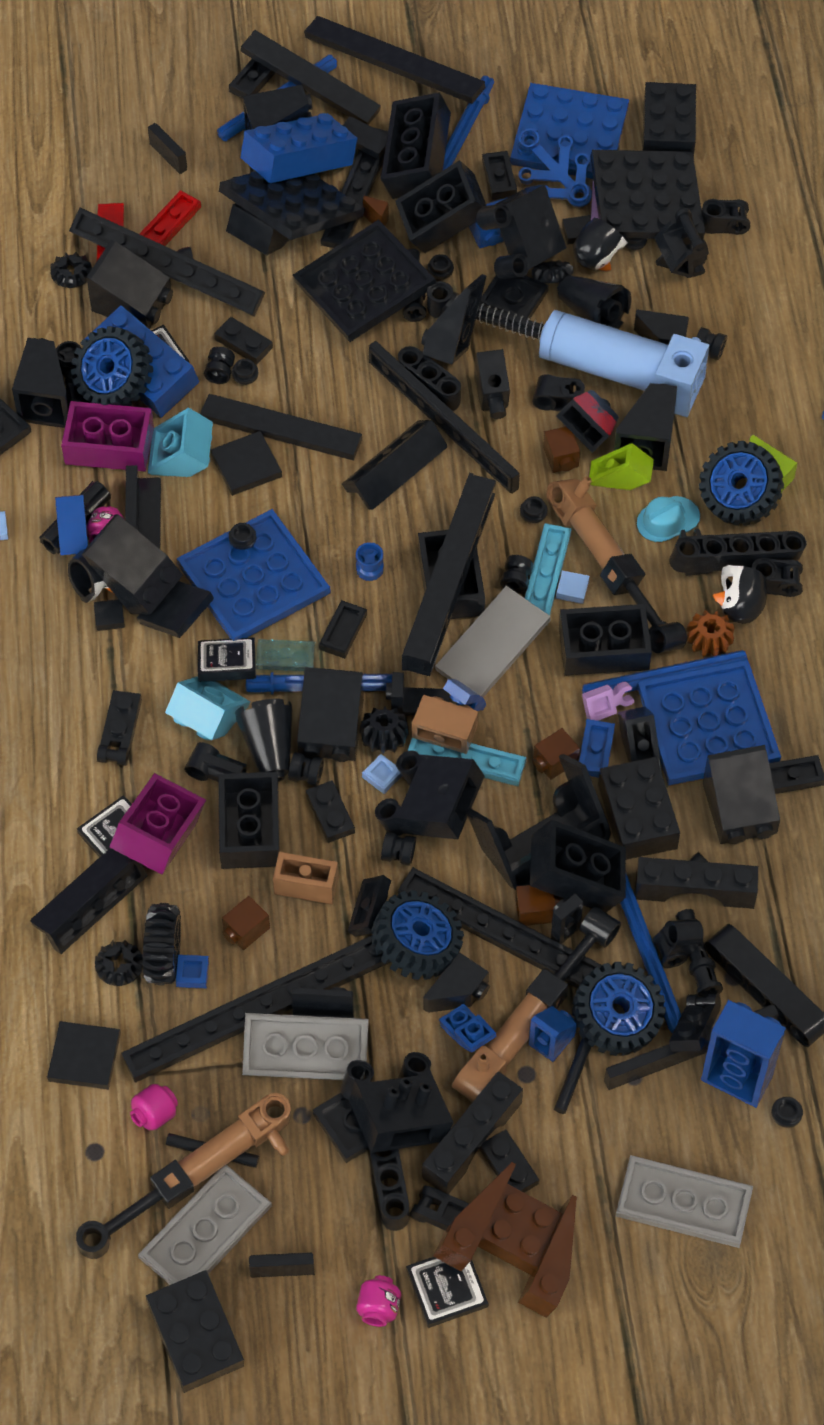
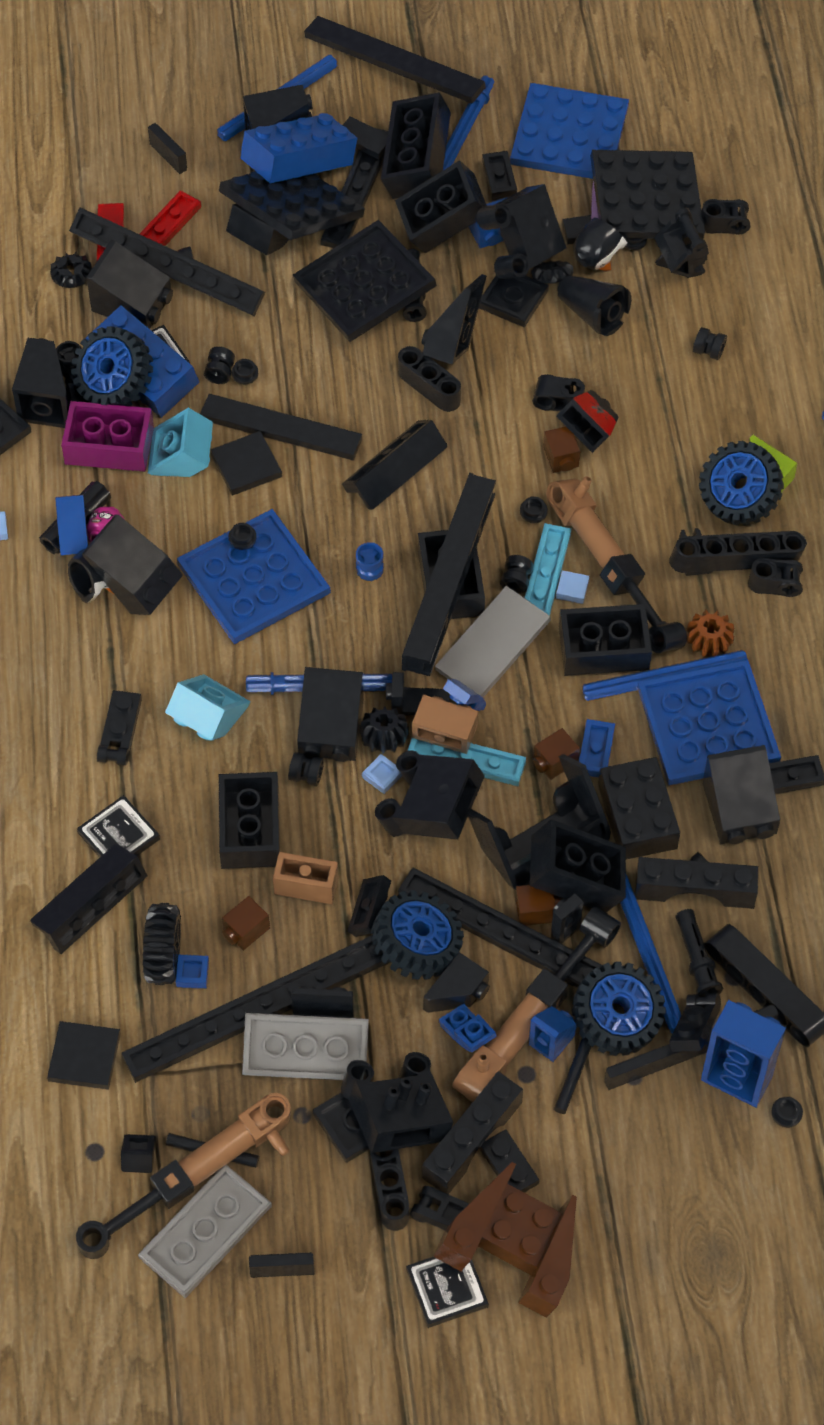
black tile [94,599,125,631] -> none
black gear [95,940,143,986] -> none
magenta brick [110,773,206,875] -> none
black panel [125,465,161,550] -> none
dark pink head [130,1084,178,1130] -> none
black tile [137,581,214,638] -> none
black brick [146,1270,244,1393] -> none
black piece [184,742,247,782] -> none
tile [198,637,256,682] -> none
black plate [214,317,273,365] -> none
black plate [229,59,275,99] -> none
black cone [235,698,293,782] -> none
black tile [241,30,381,125] -> none
clear light blue plate [256,639,315,671] -> none
black plate [305,780,355,843] -> none
black tile [319,600,367,659] -> none
dark pink head [356,1275,401,1327] -> none
reddish brown slope [363,196,389,226] -> none
black tile [369,341,520,494] -> none
black wheel [381,831,416,866] -> none
light blue piece [427,281,709,418] -> none
black plate [428,254,454,279] -> none
black torso [474,349,510,419] -> none
blue plant [519,128,592,207] -> none
lavender plate [582,682,634,721] -> none
lime slope [589,443,654,490] -> none
black slope [614,383,677,471] -> none
light grey tile [615,1155,753,1248] -> none
black slope [618,706,662,770] -> none
black slope [634,309,689,345] -> none
medium azure piece [637,496,700,542] -> none
black brick [642,82,696,157] -> none
black piece [652,919,704,968] -> none
black piece [712,565,767,624] -> none
none -> black slope [121,1134,156,1173]

